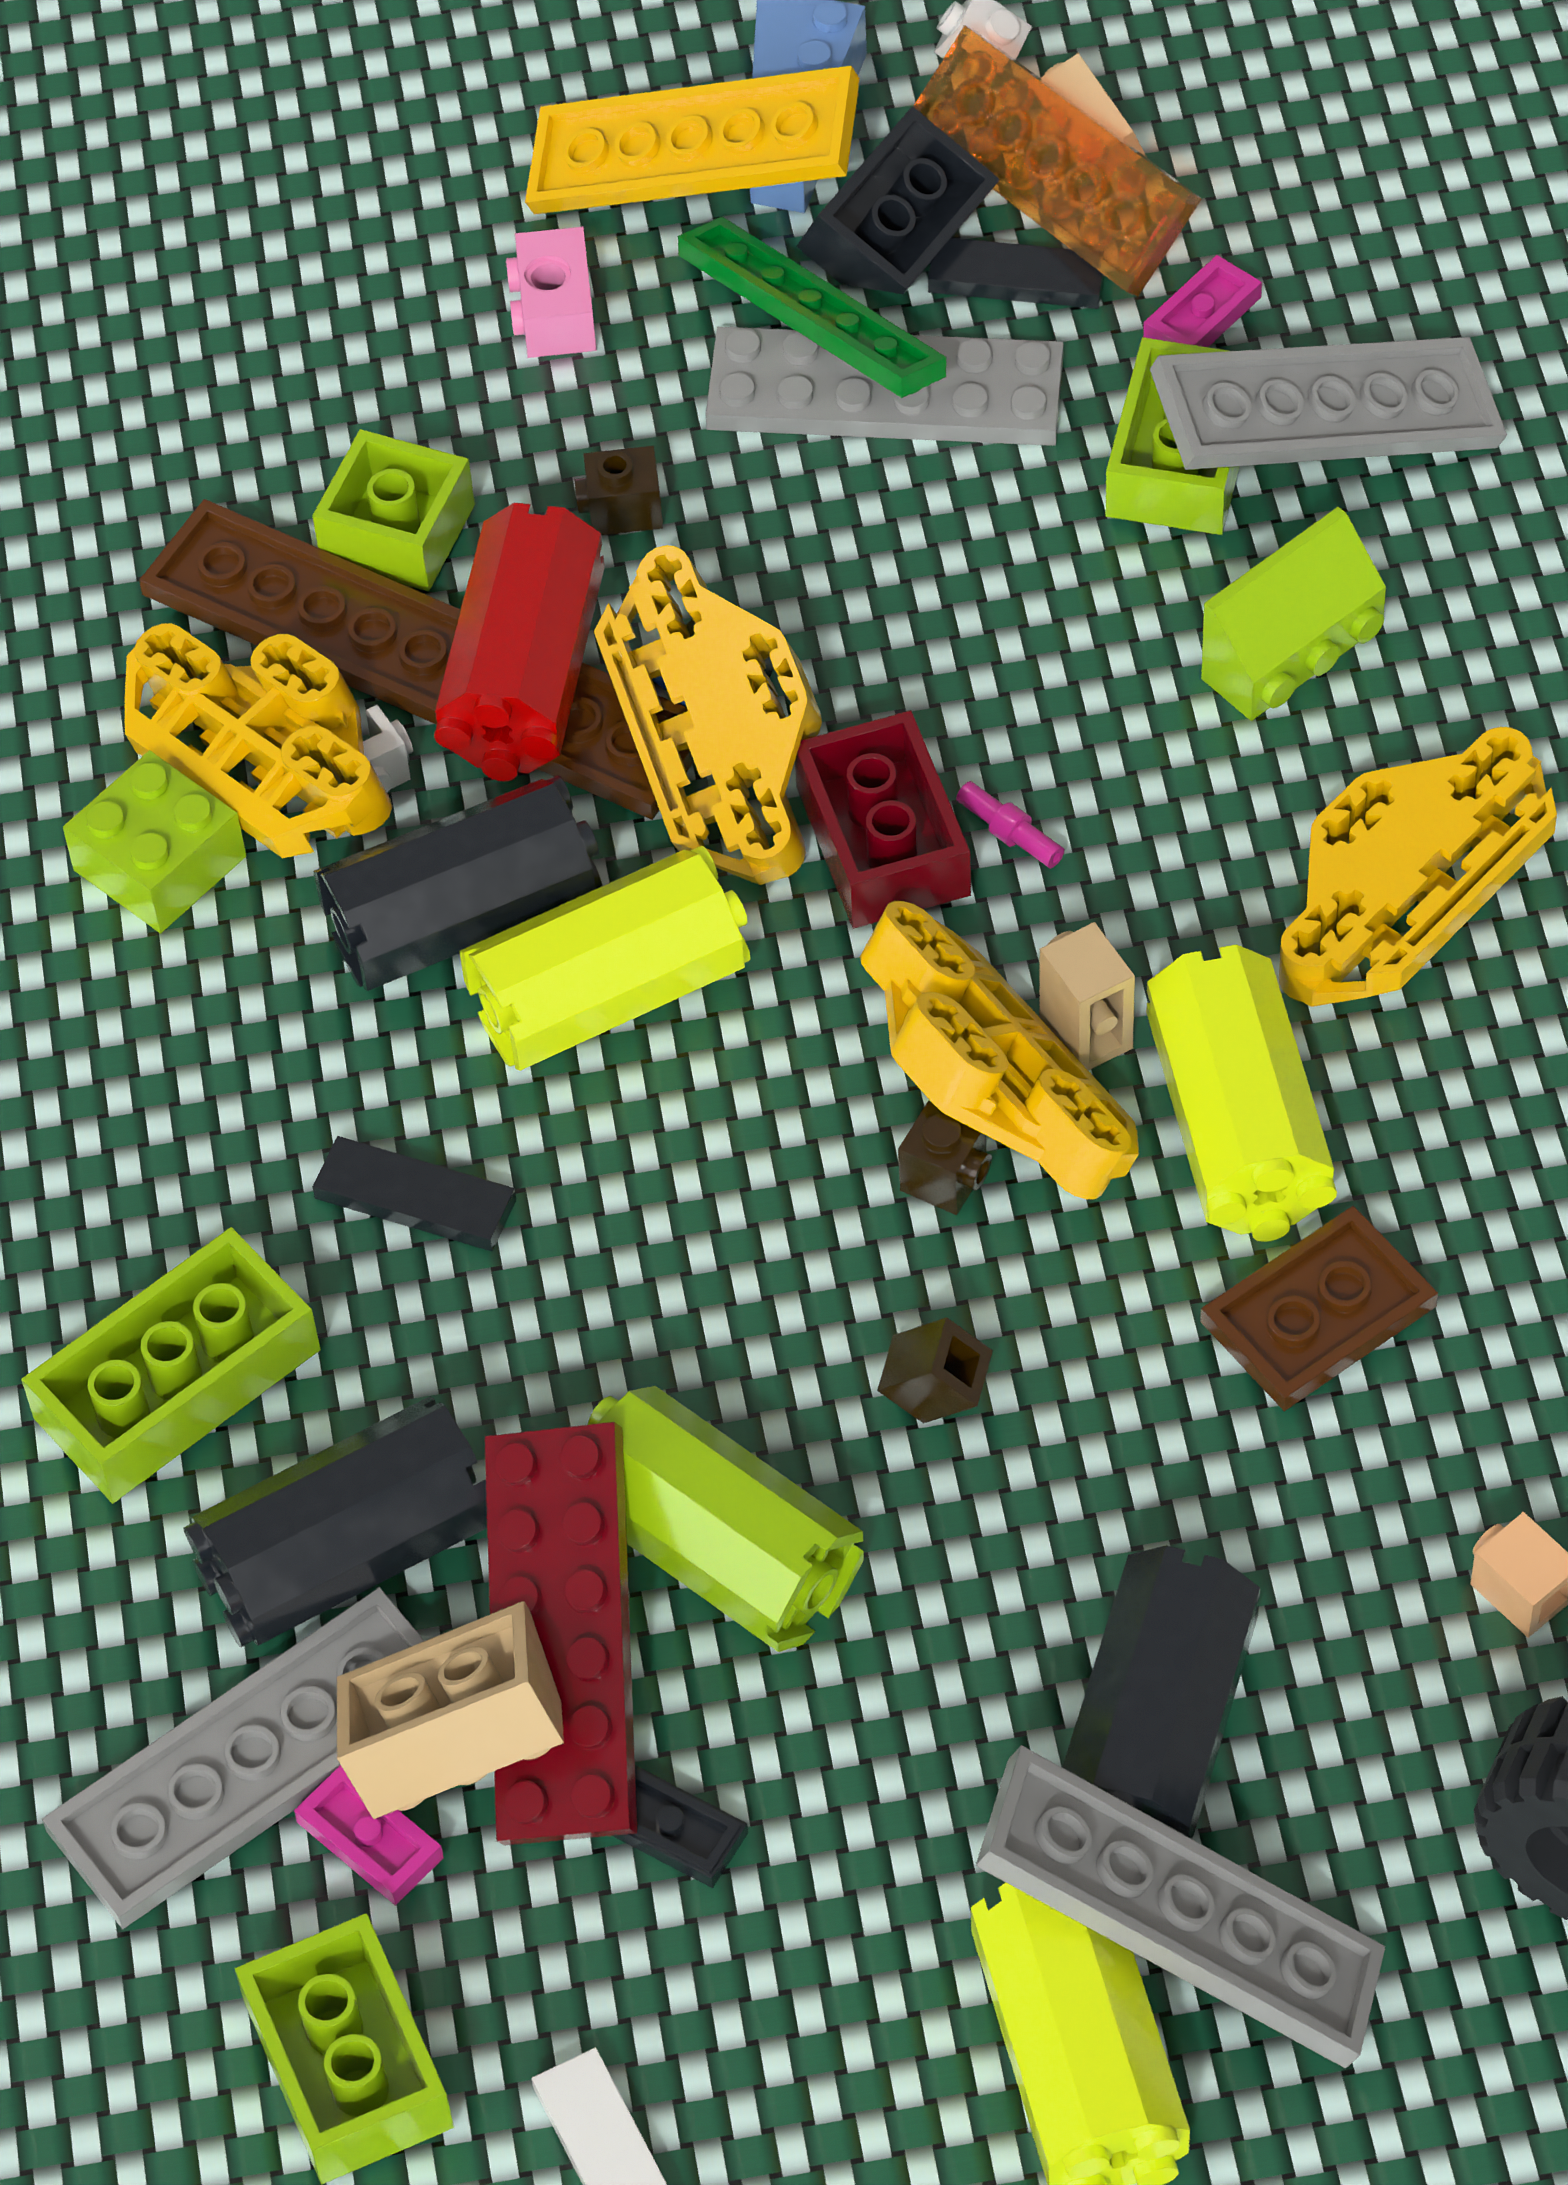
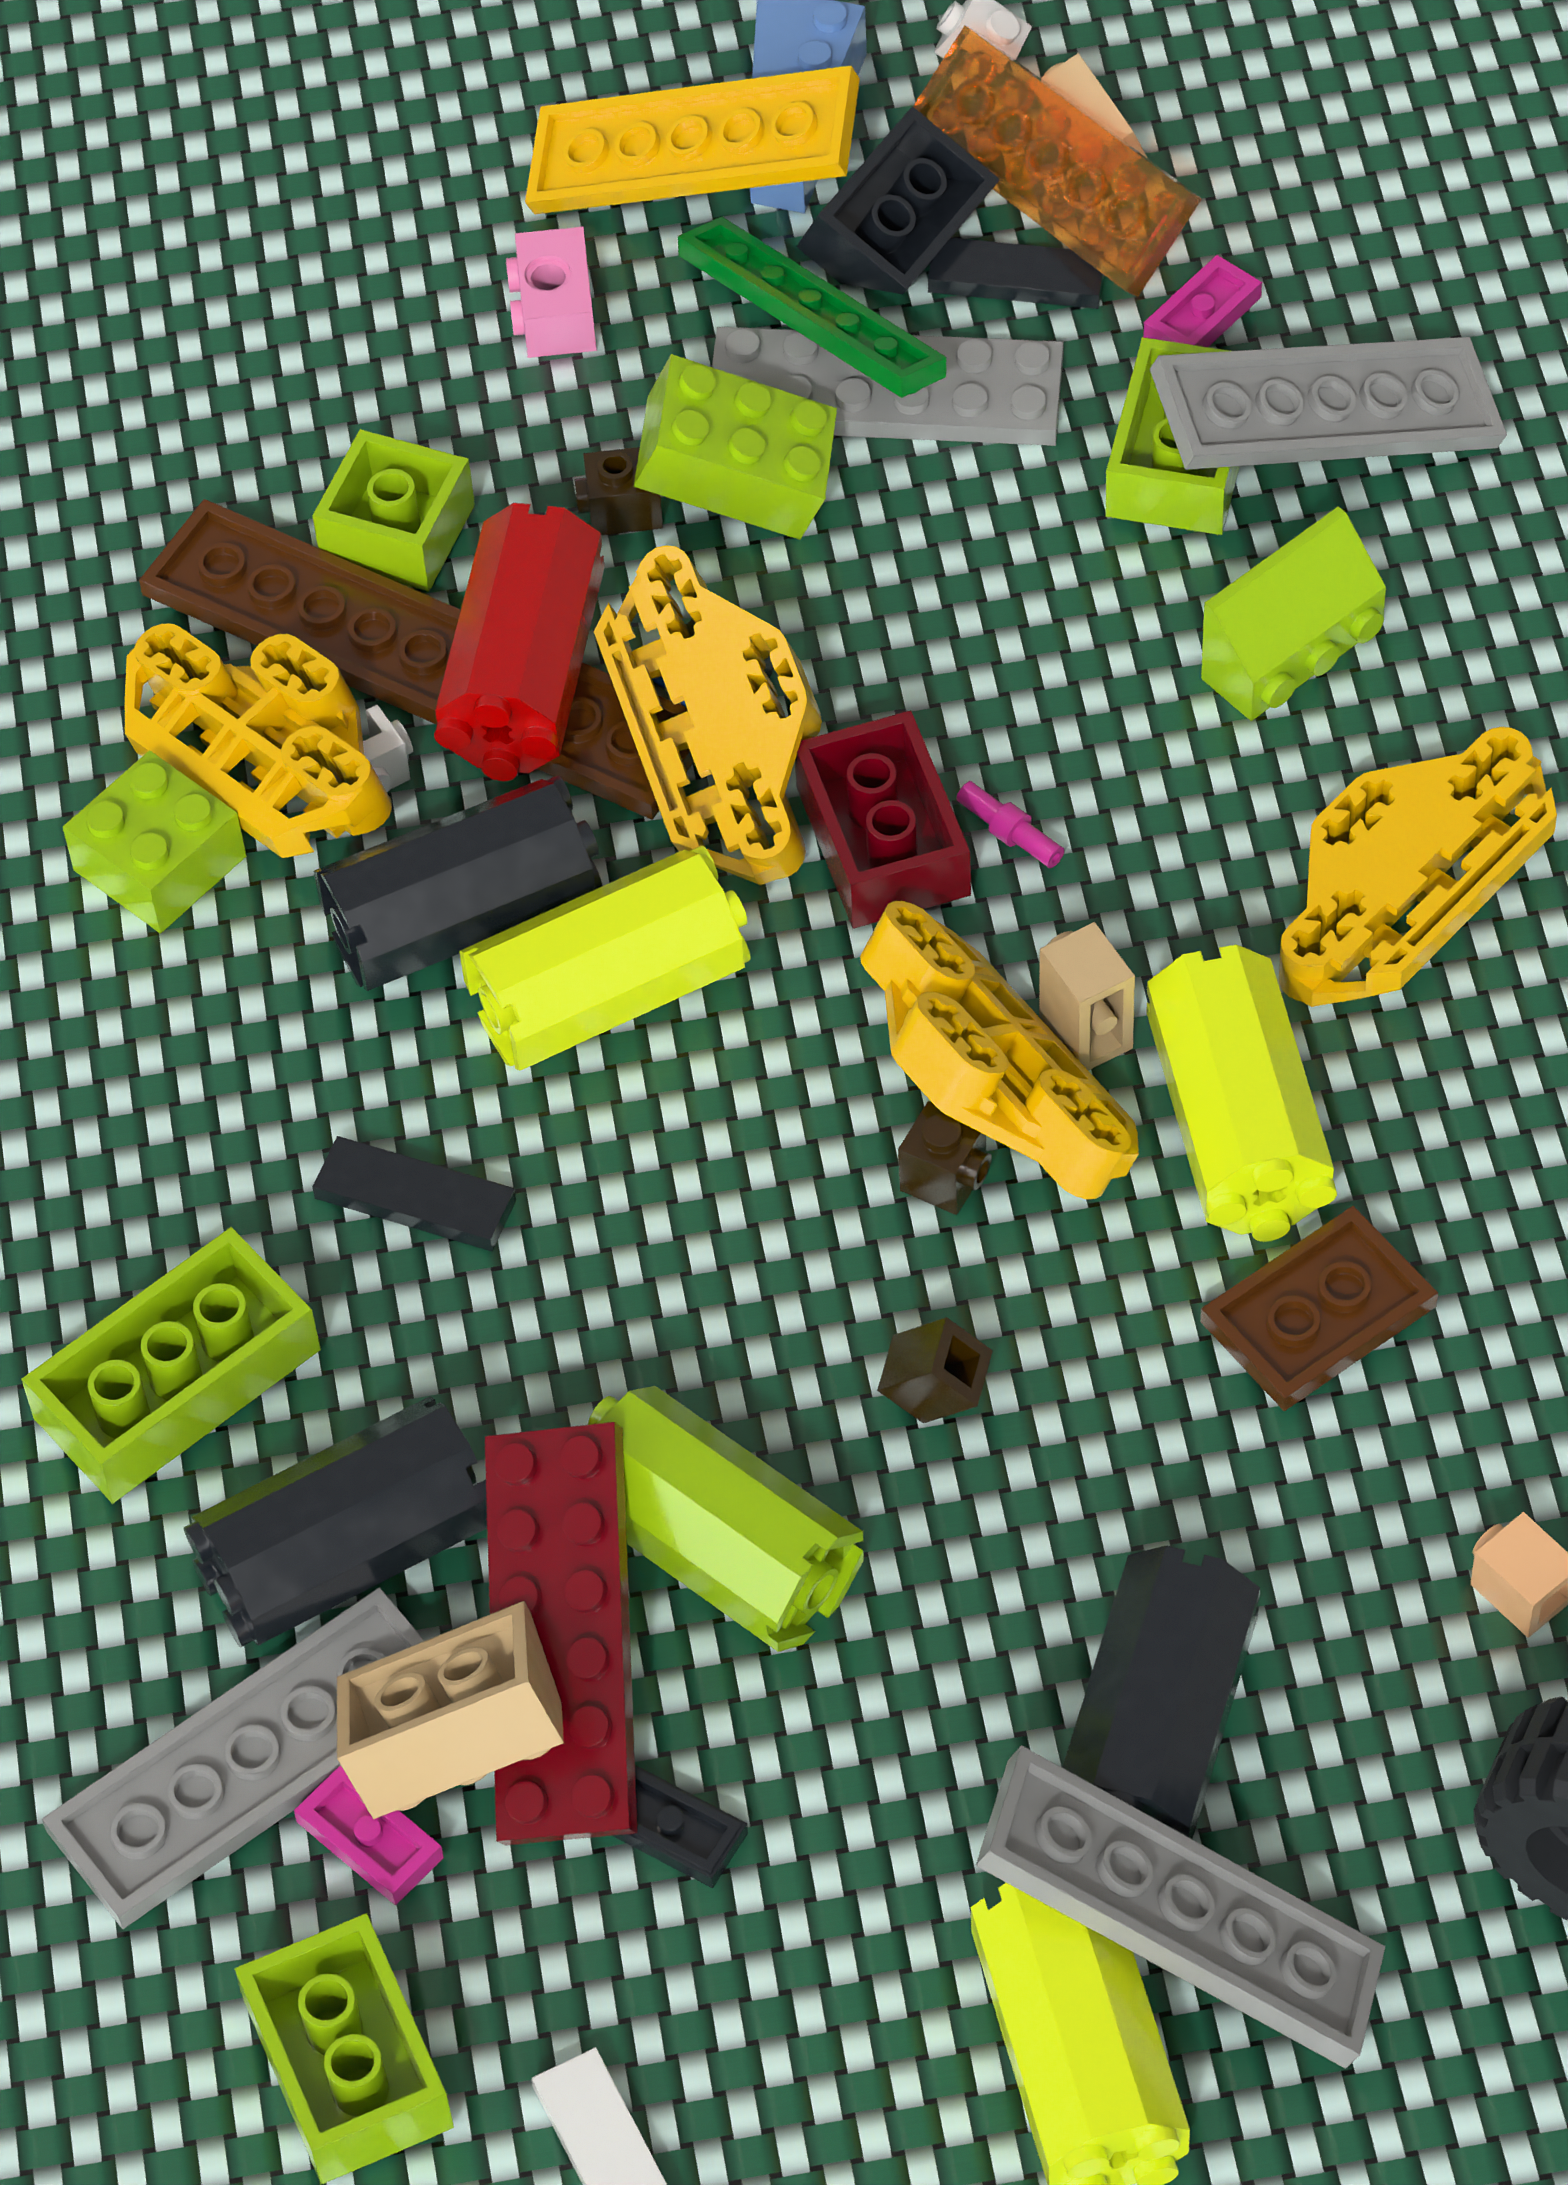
none -> lime brick [634,354,837,540]

